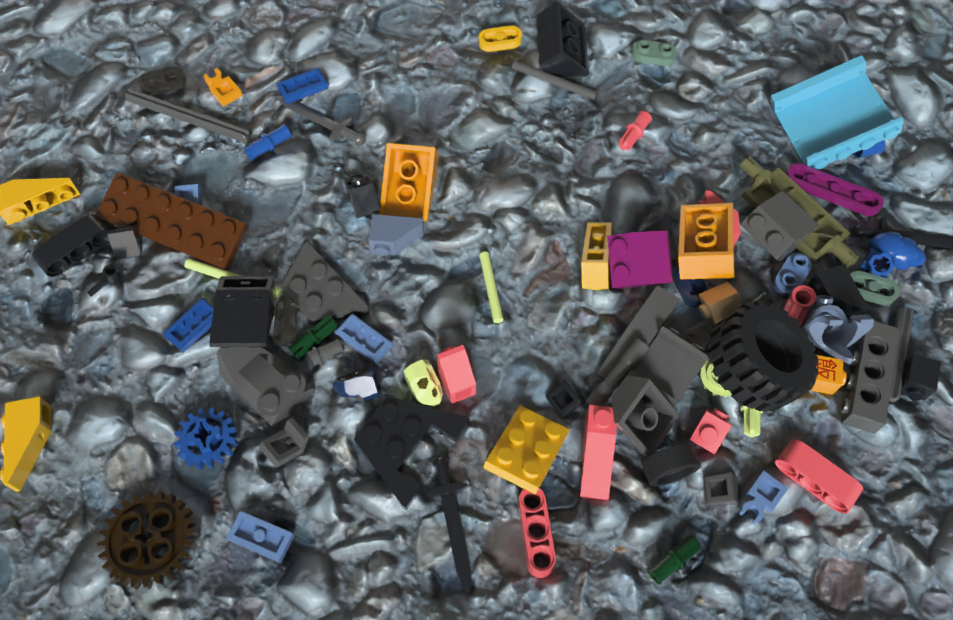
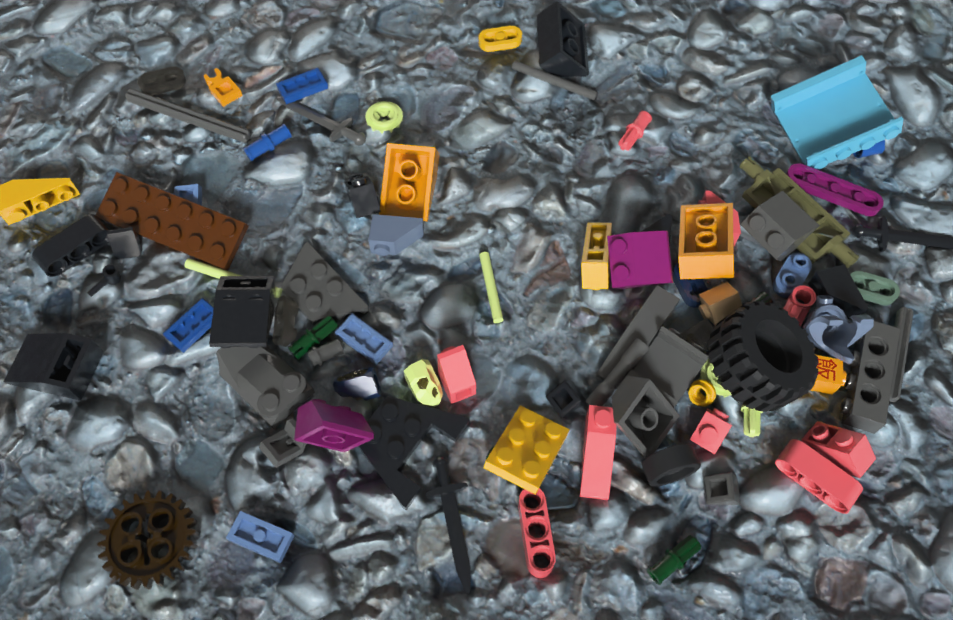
yellow slope [0,396,52,492] -> none
blue gear [174,408,238,470] -> none
sand green plate [631,40,677,66] -> none
medium blue plate [739,471,788,525] -> none
blue piece [859,248,895,278] -> none
blue arm [868,232,927,270] -> none
black brick [901,353,941,400] -> none
none -> black slope [3,333,104,401]
none -> magenta slope [294,399,374,452]
none -> yellowish green gear [366,101,403,134]
none -> yellow plate [688,379,716,407]
none -> coral slope [801,421,876,478]

